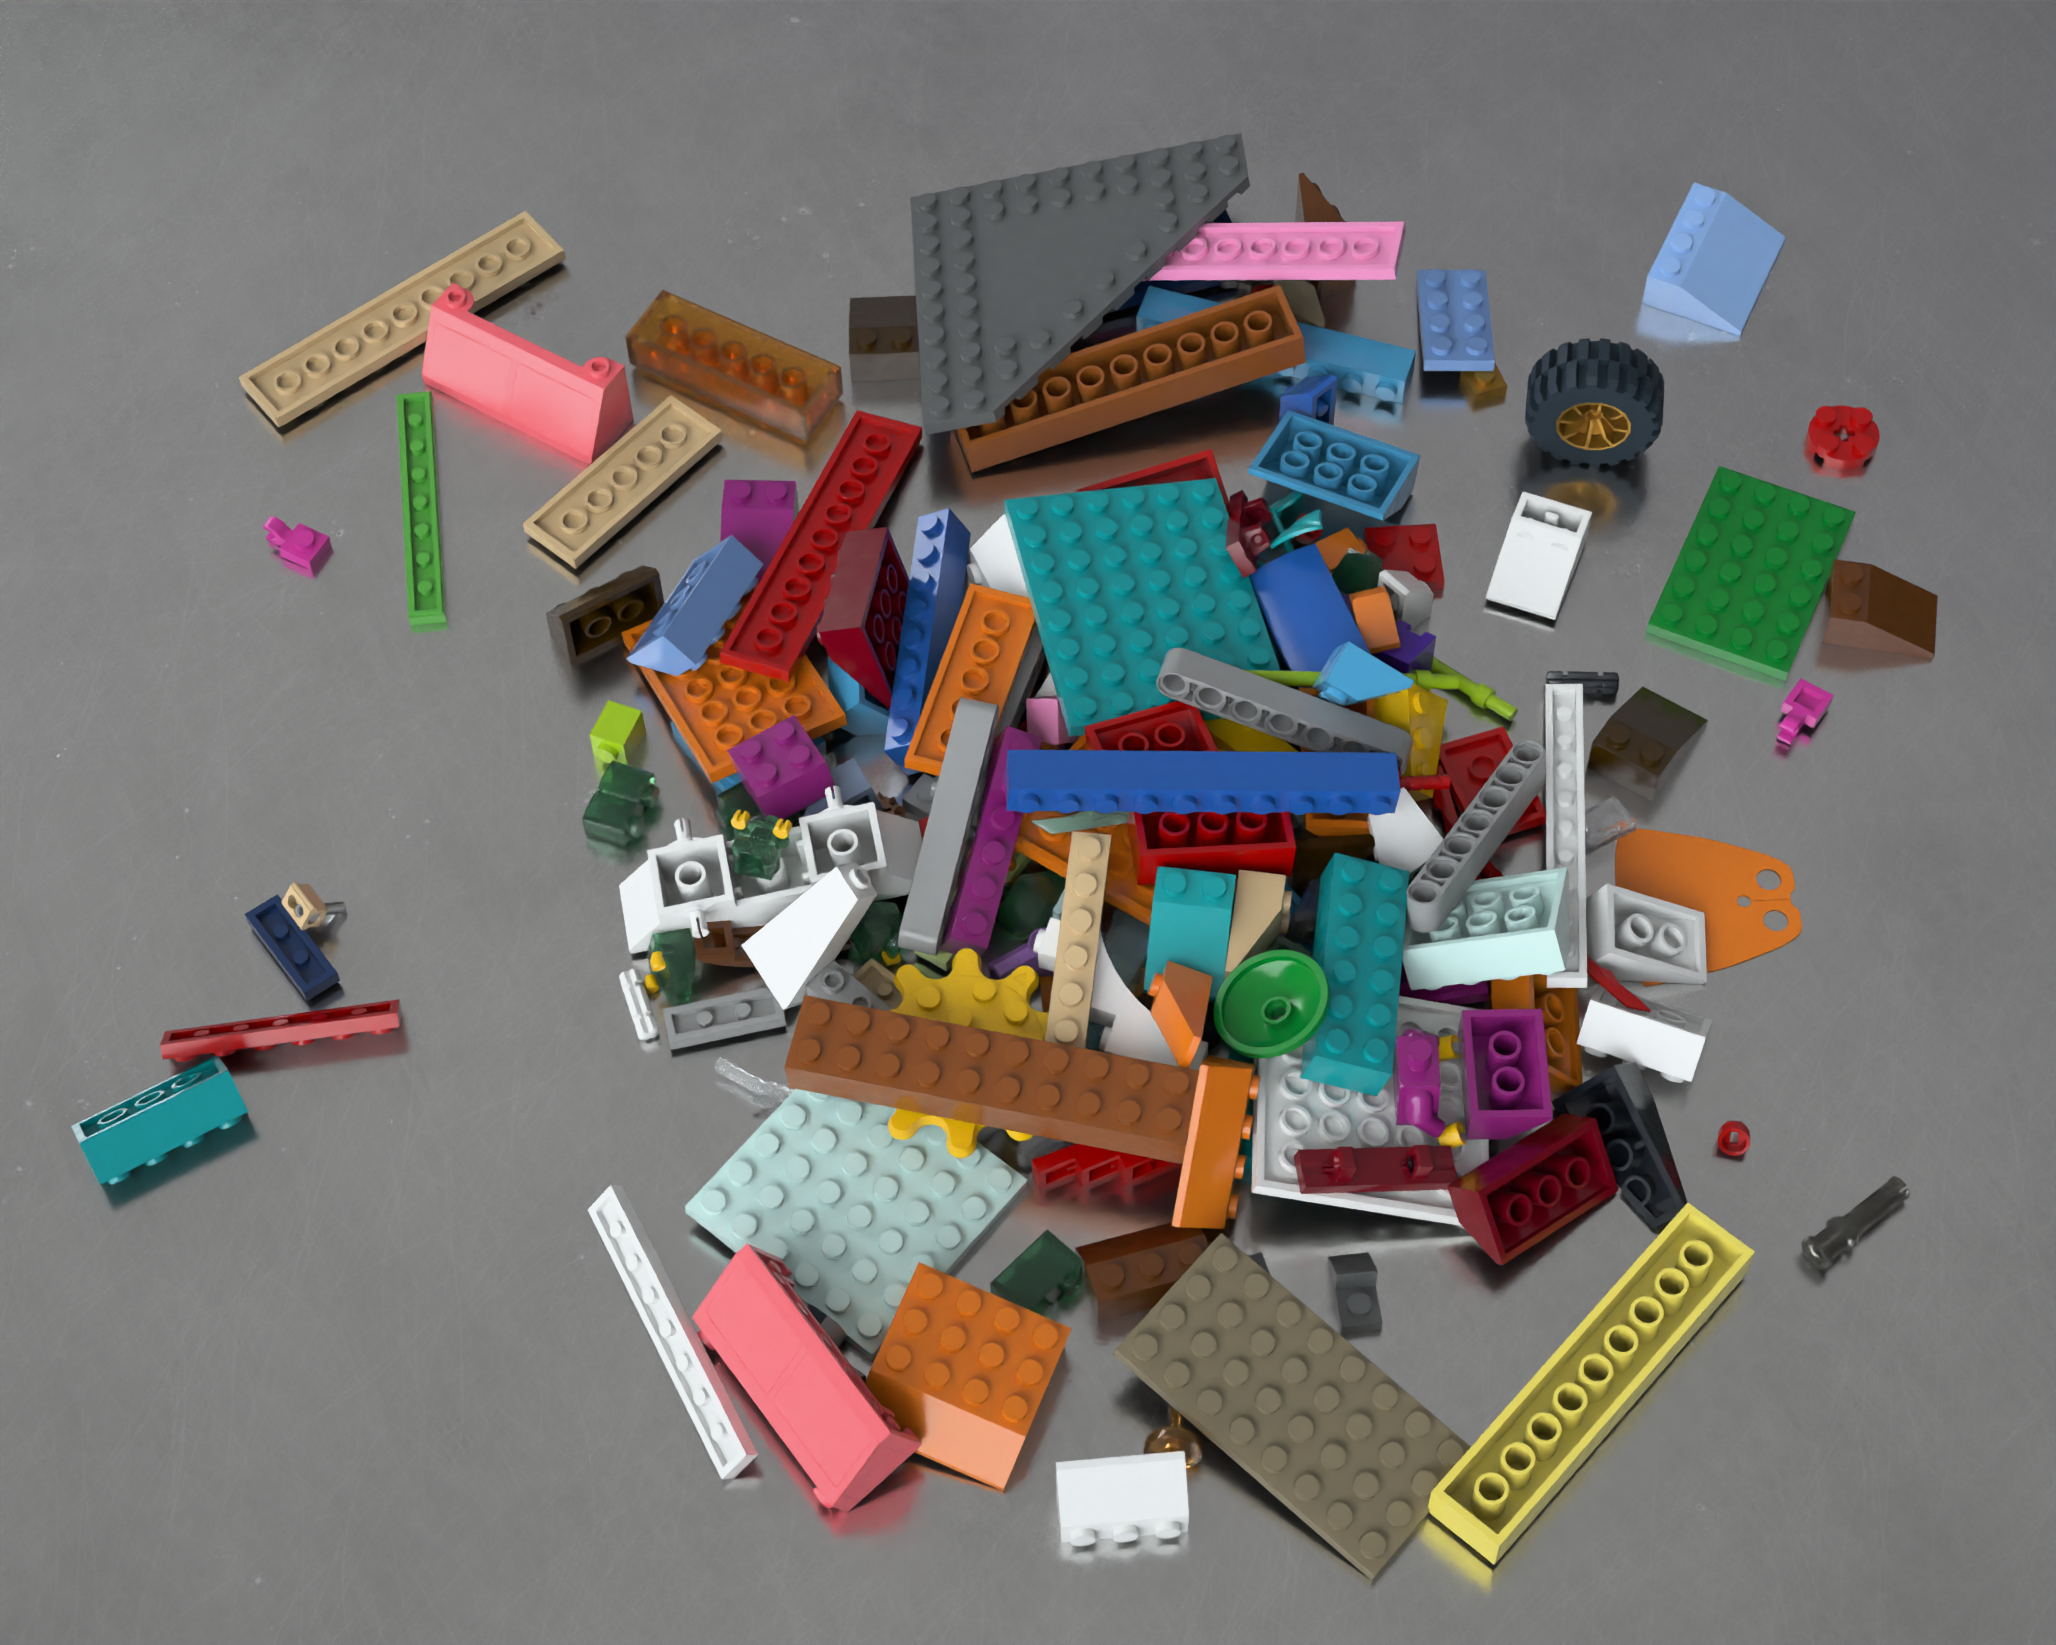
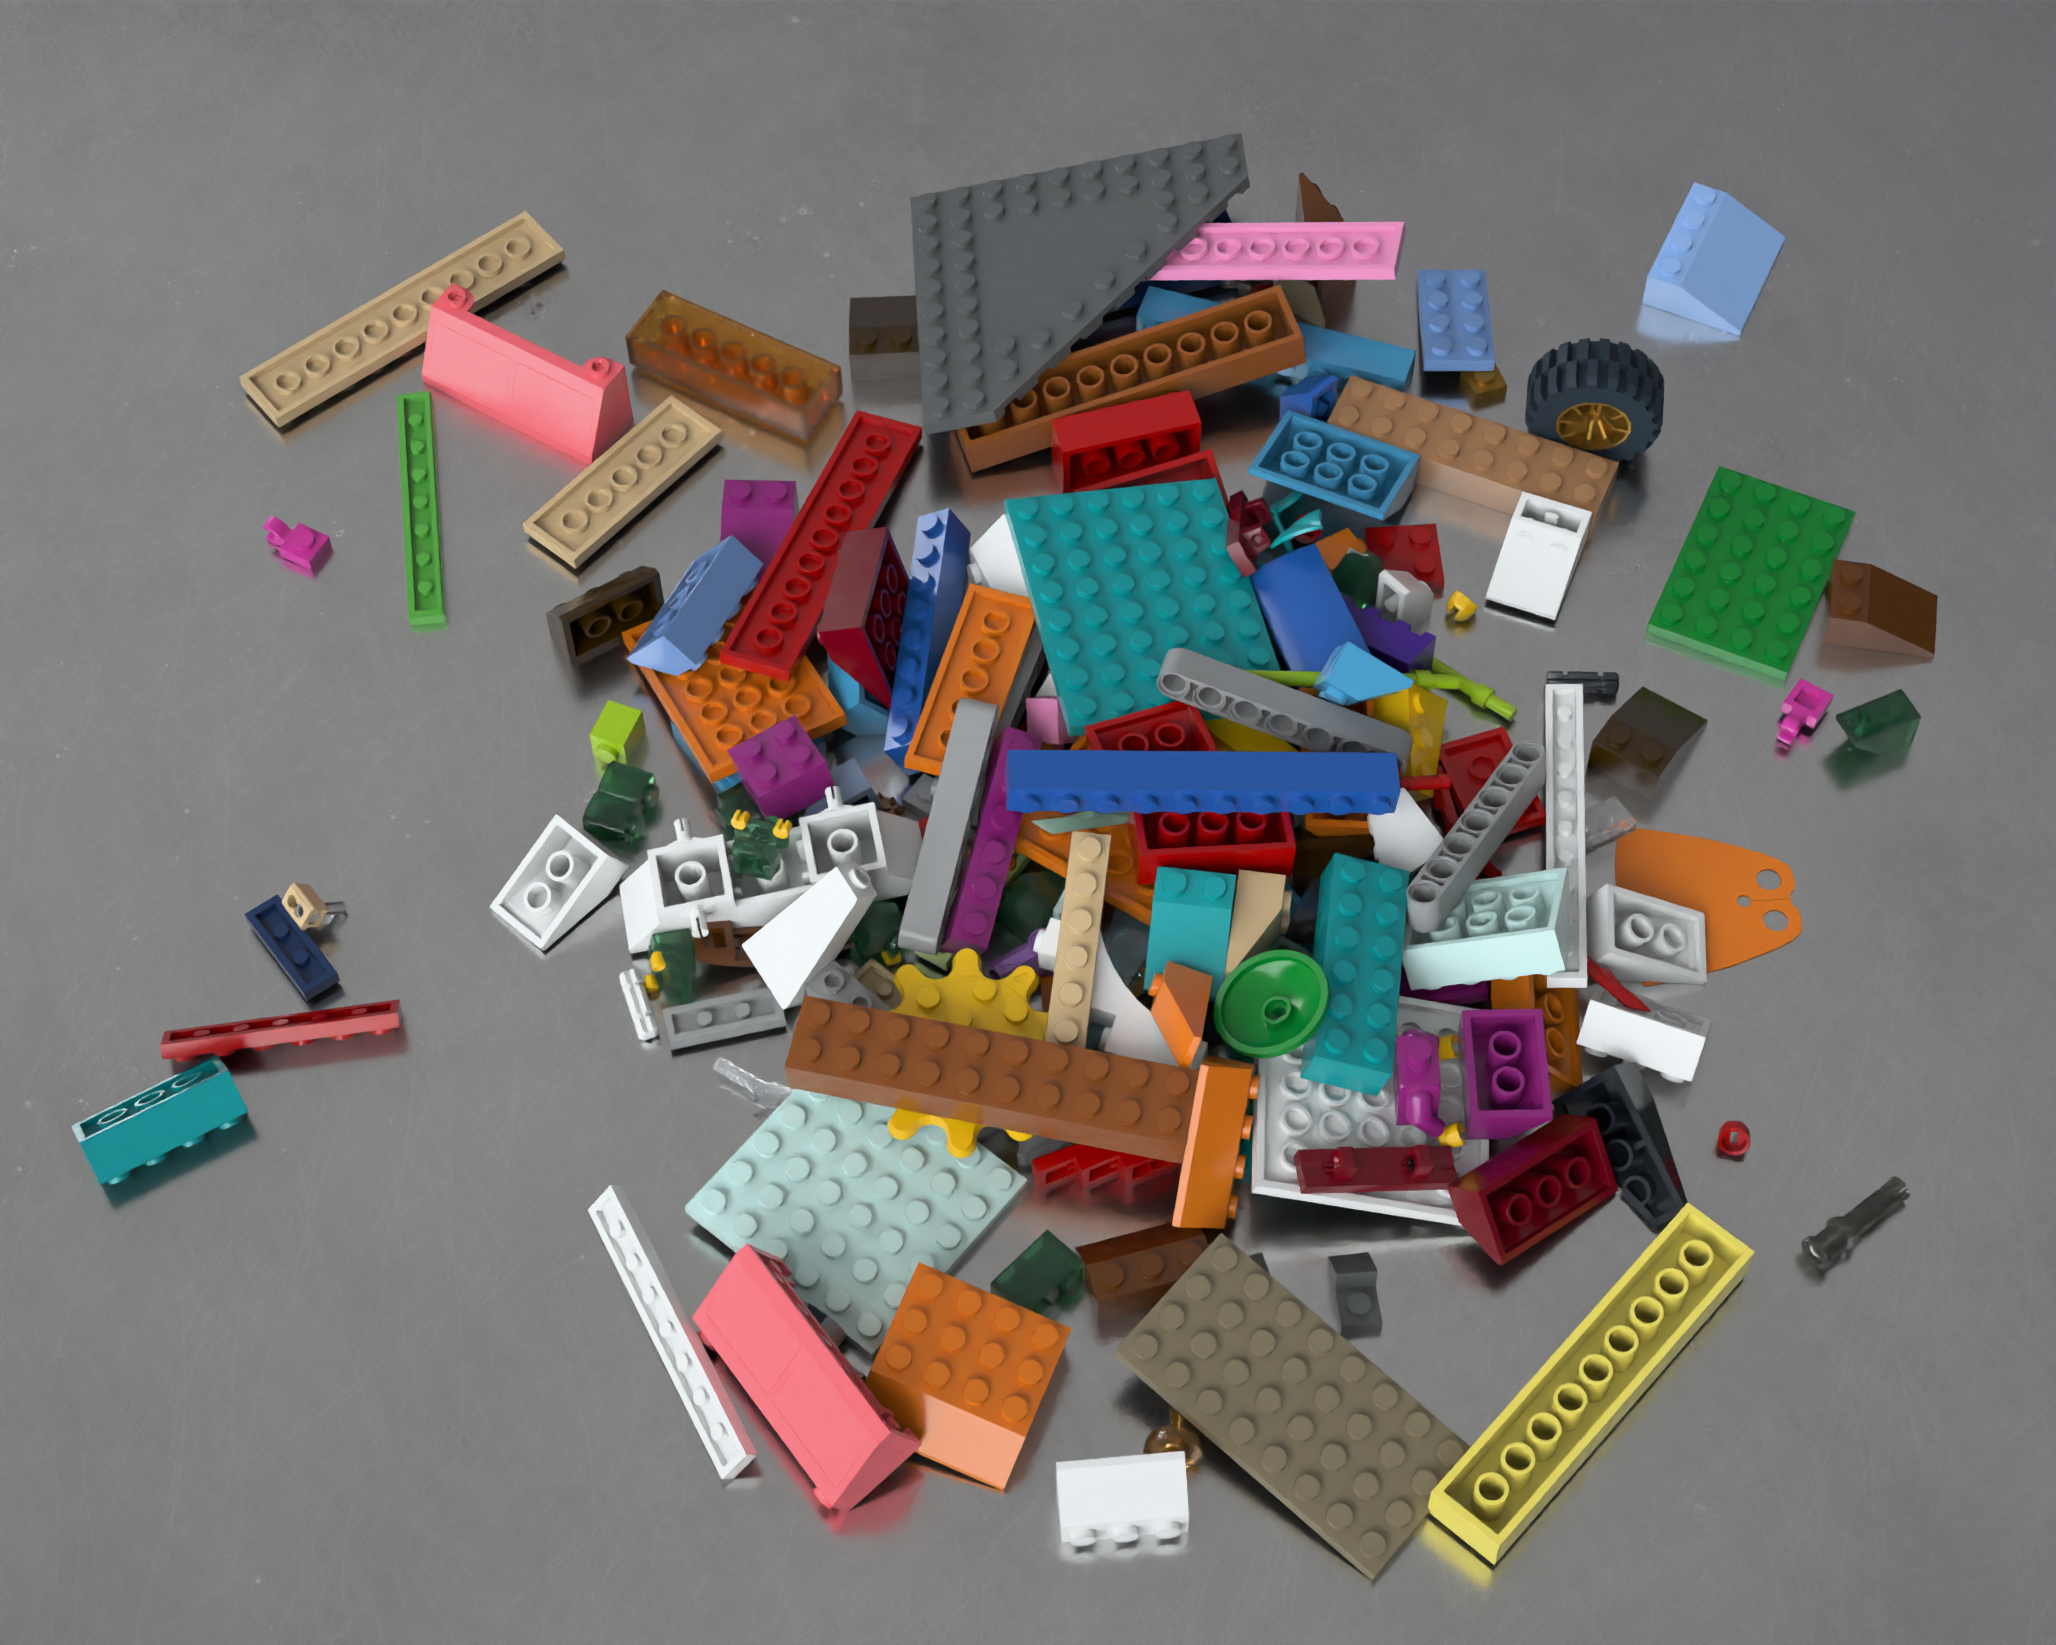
orange slope [1348,586,1401,654] -> none
red plate [1806,405,1880,470] -> none
none -> white slope [490,814,629,951]
none -> red brick [1052,390,1201,494]
none -> medium nougat brick [1327,375,1619,541]
none -> yellow hinge [1446,590,1479,621]
none -> clear green slope [1835,689,1921,755]

